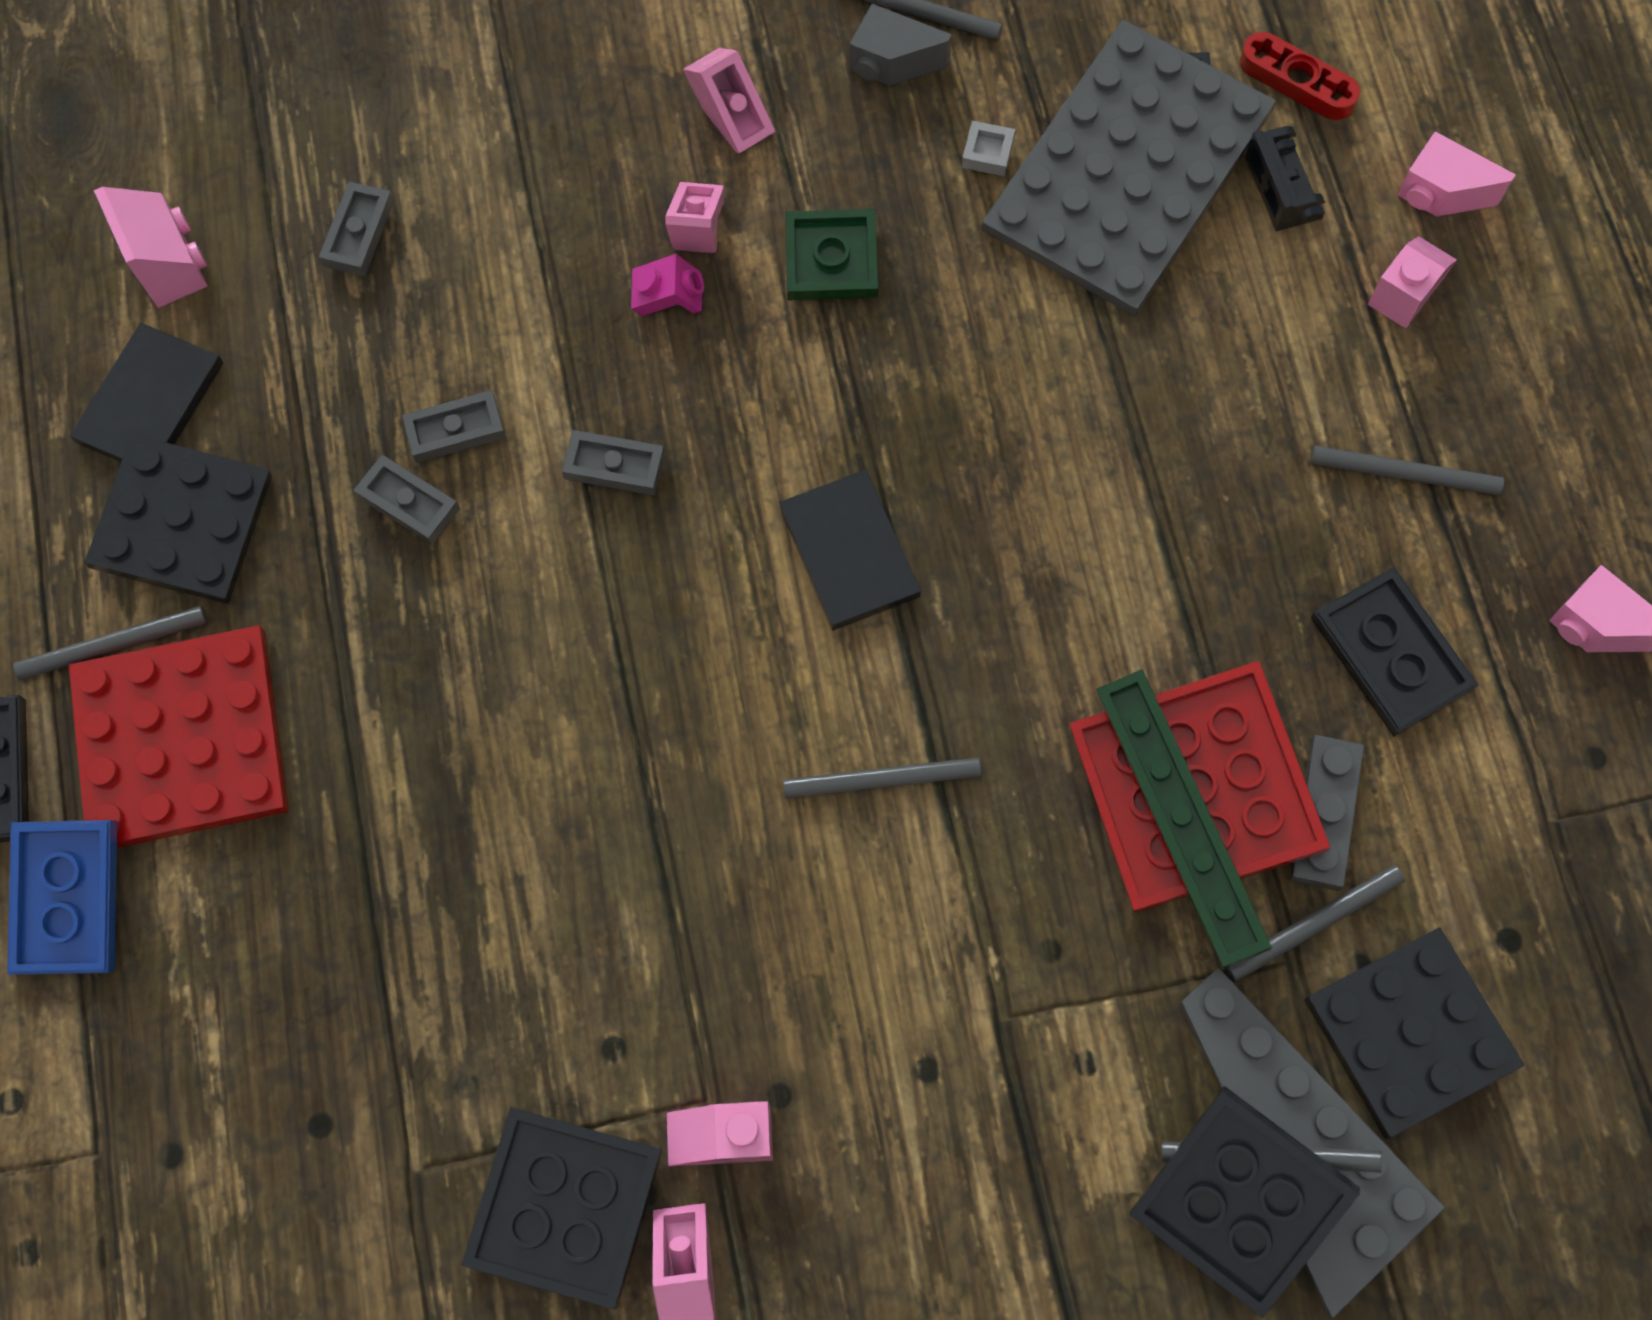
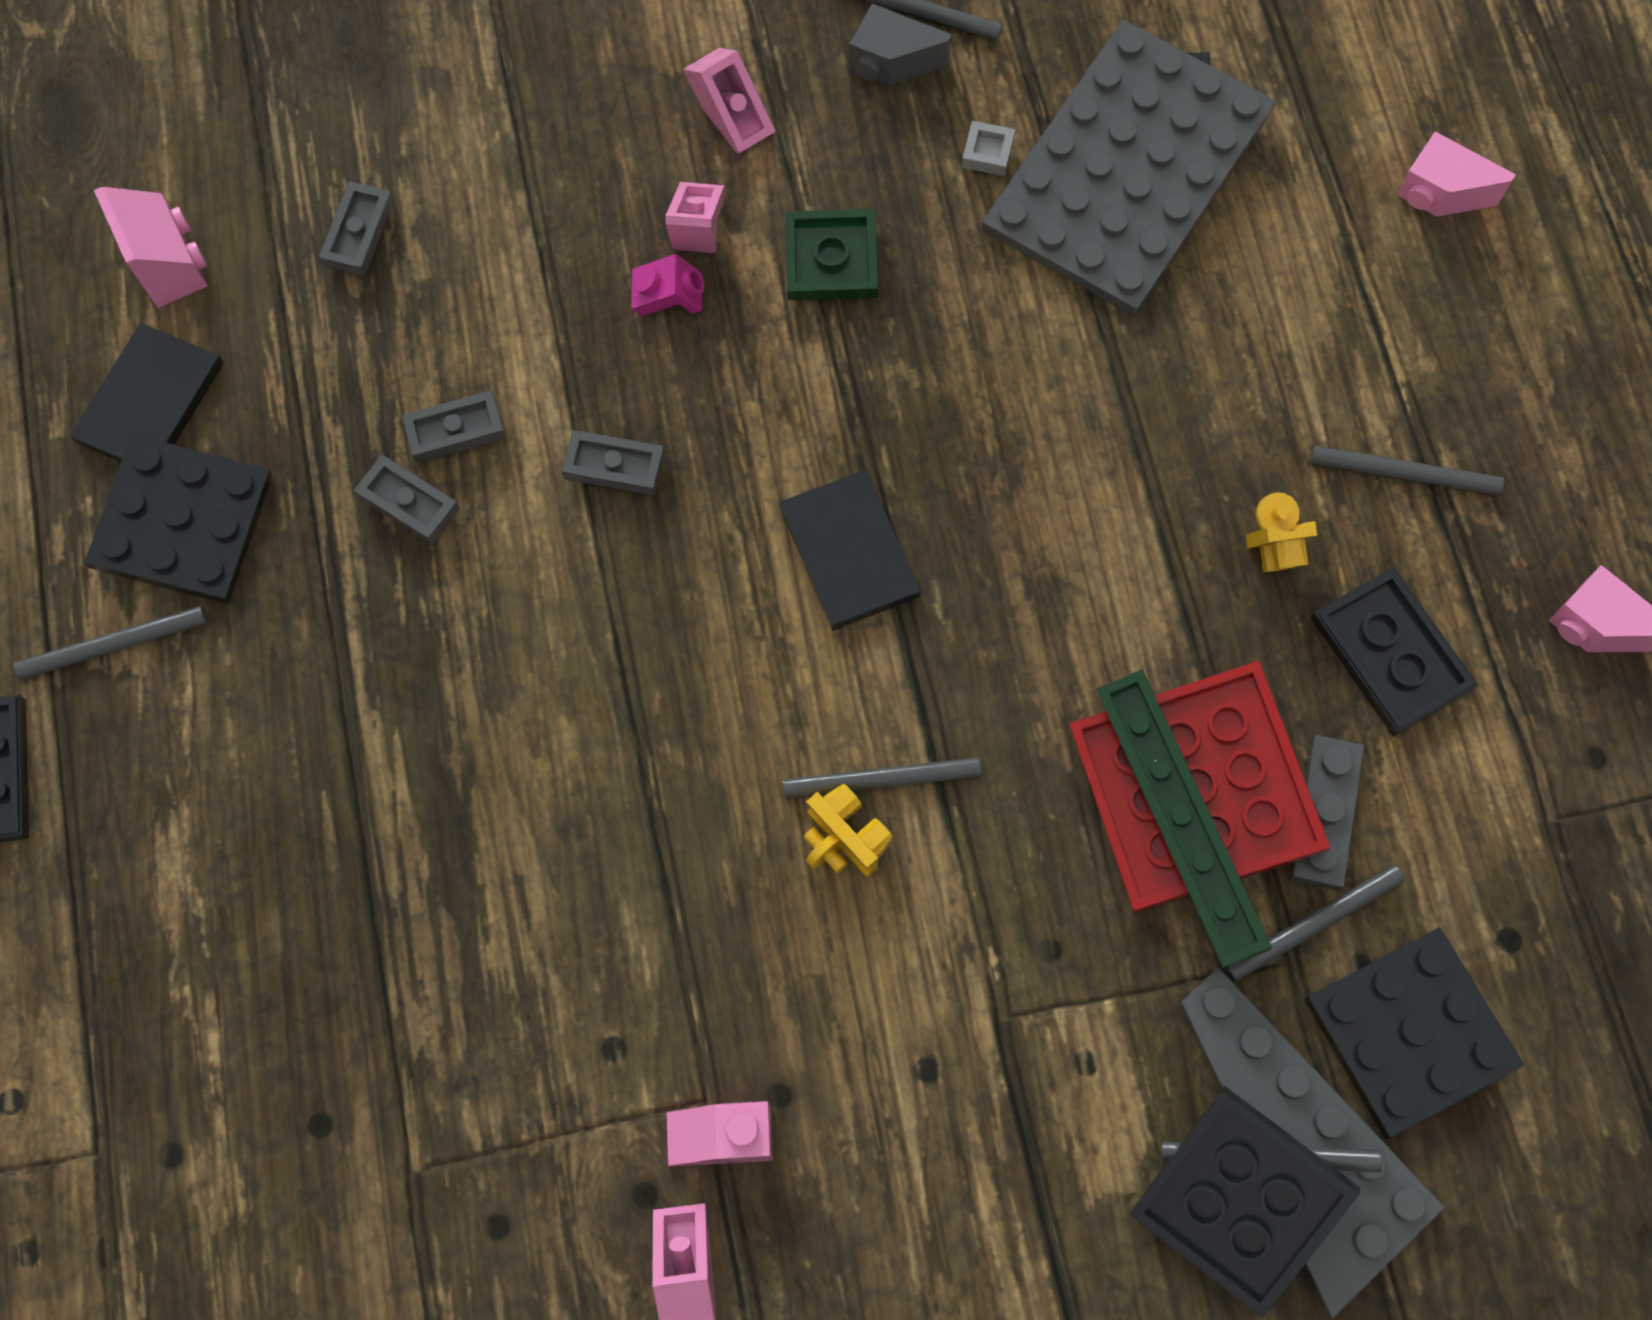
blue tile [7,820,117,975] -> none
red plate [69,625,289,848] -> none
black plate [461,1107,663,1310] -> none
red beam [1240,32,1360,120] -> none
black hinge [1245,126,1325,232] -> none
bright pink slope [1368,236,1457,329] -> none
none -> yellow hips [804,784,893,878]
none -> yellow hips [1246,492,1317,573]

